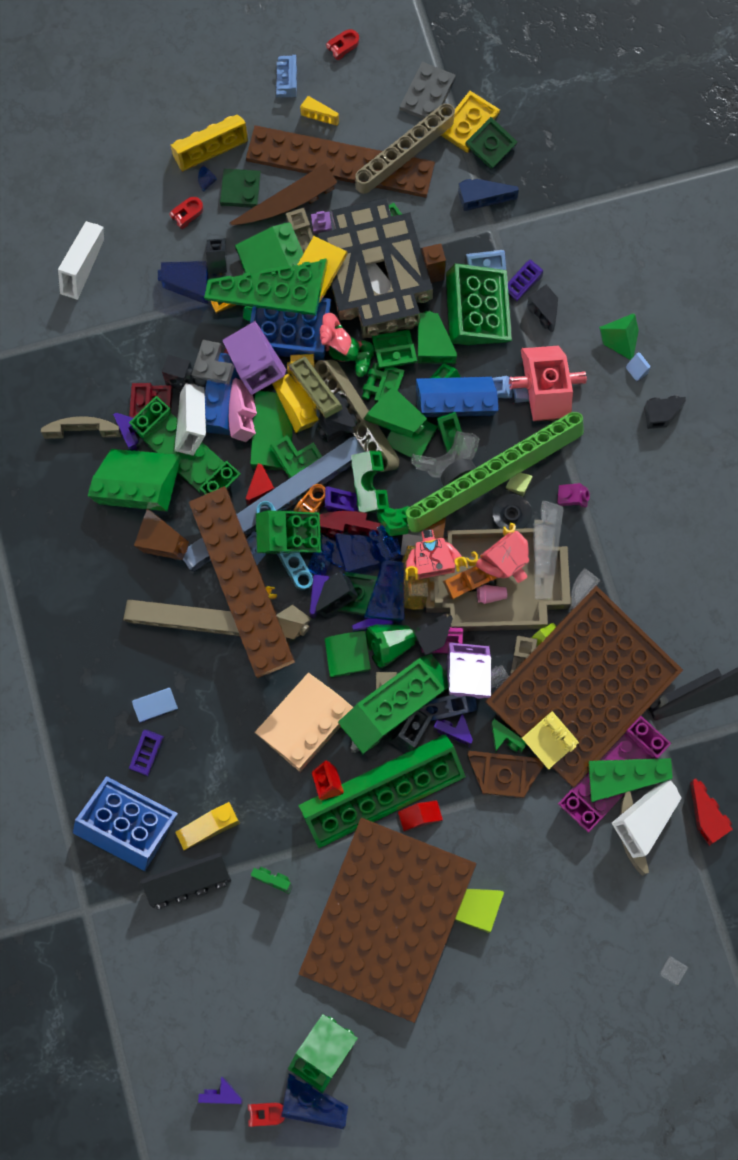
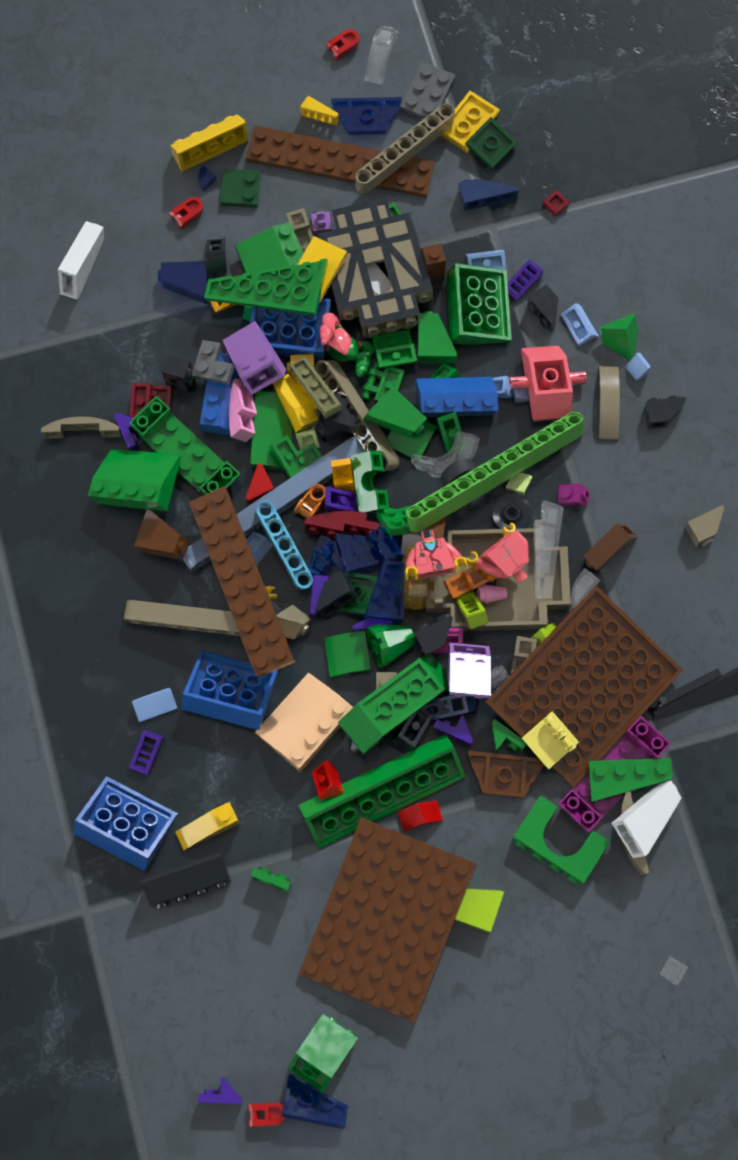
white slope [175,383,206,455] -> none
reddish brown slope [229,163,337,226] -> none
green slope [256,510,321,554] -> none
medium blue hinge [276,55,297,97] -> none
red slope [690,778,733,846] -> none
none -> blue slope [182,650,278,730]
none -> yellowish green slope [295,427,320,450]
none -> clear blue wing [331,97,402,135]
none -> light orange slope [331,458,355,493]
none -> clear arch [365,26,399,84]
none -> lime slope [455,591,488,629]
none -> green arch [512,796,610,885]
none -> dark red tile [543,190,569,217]
none -> light blue slope [560,303,598,346]
none -> reddish brown slope [583,523,638,570]
none -> dark tan slope [598,366,620,440]
none -> dark tan slope [685,505,724,548]

